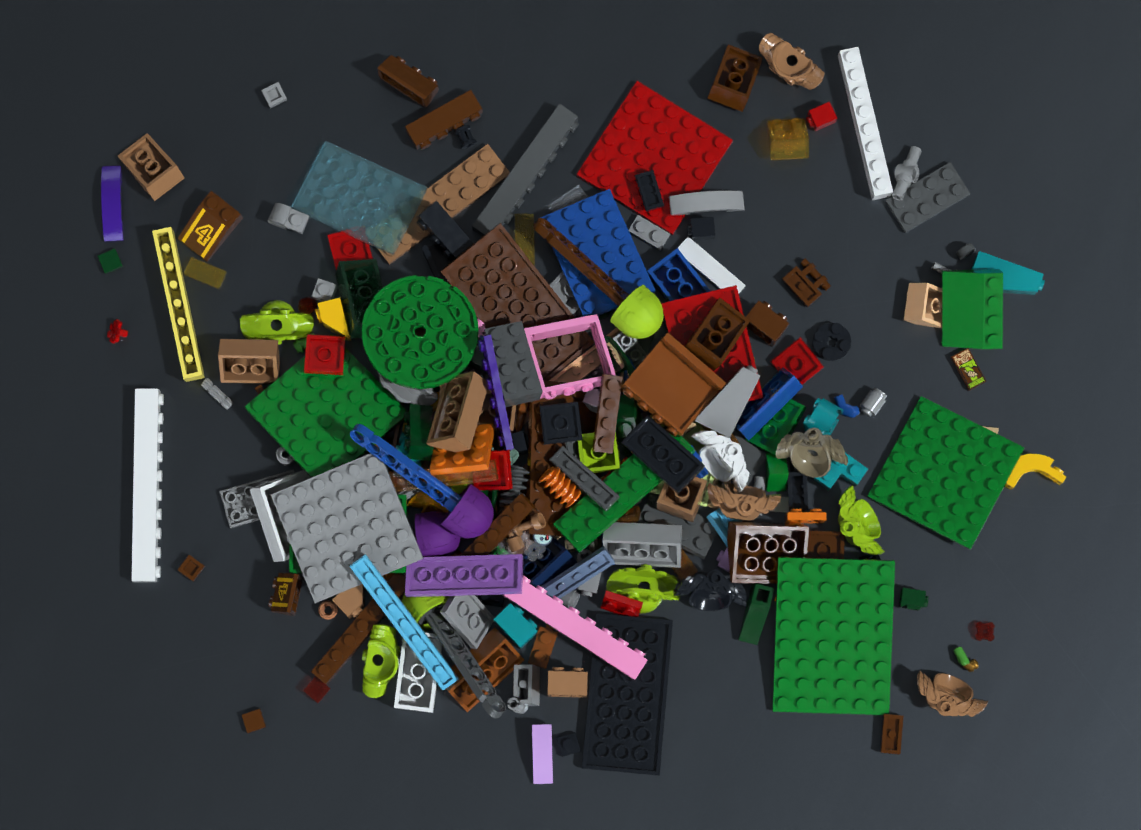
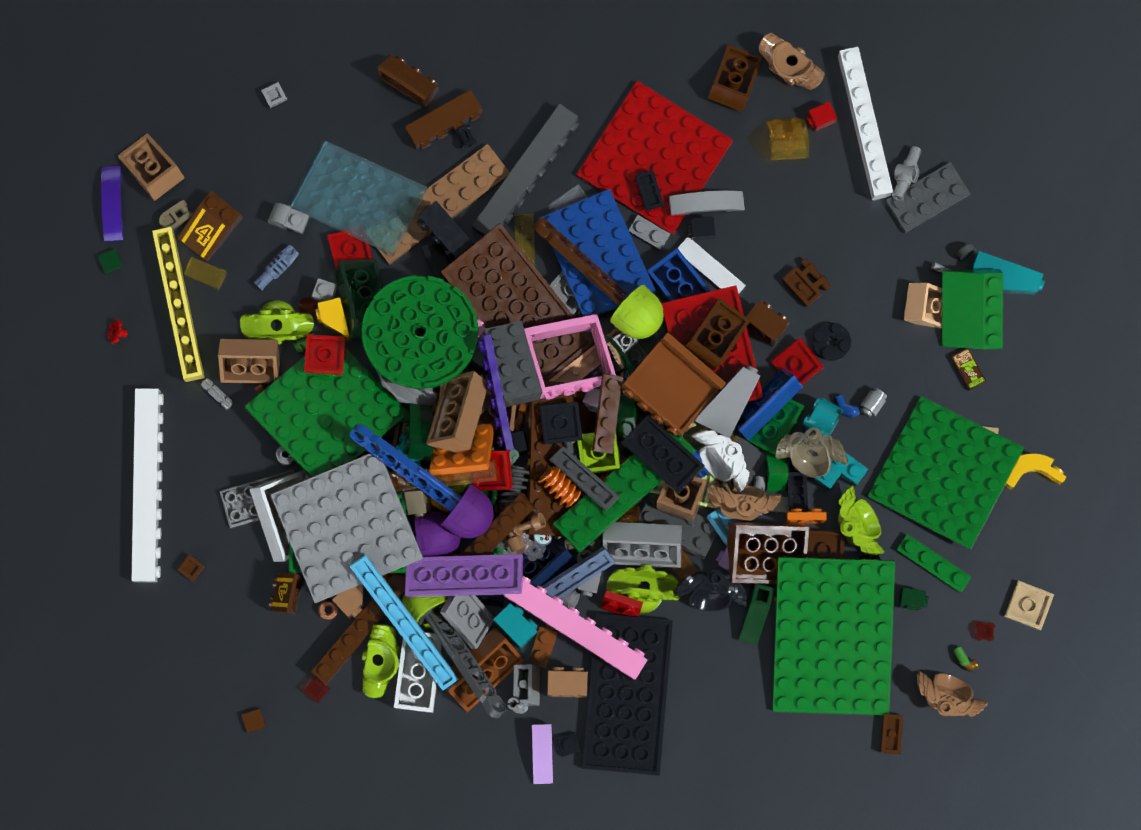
none -> dark tan plate [159,200,194,230]
none -> sand blue hinge [254,245,299,291]
none -> dark tan brick [404,487,432,517]
none -> green plate [896,534,971,593]
none -> tan tile [1004,580,1054,631]

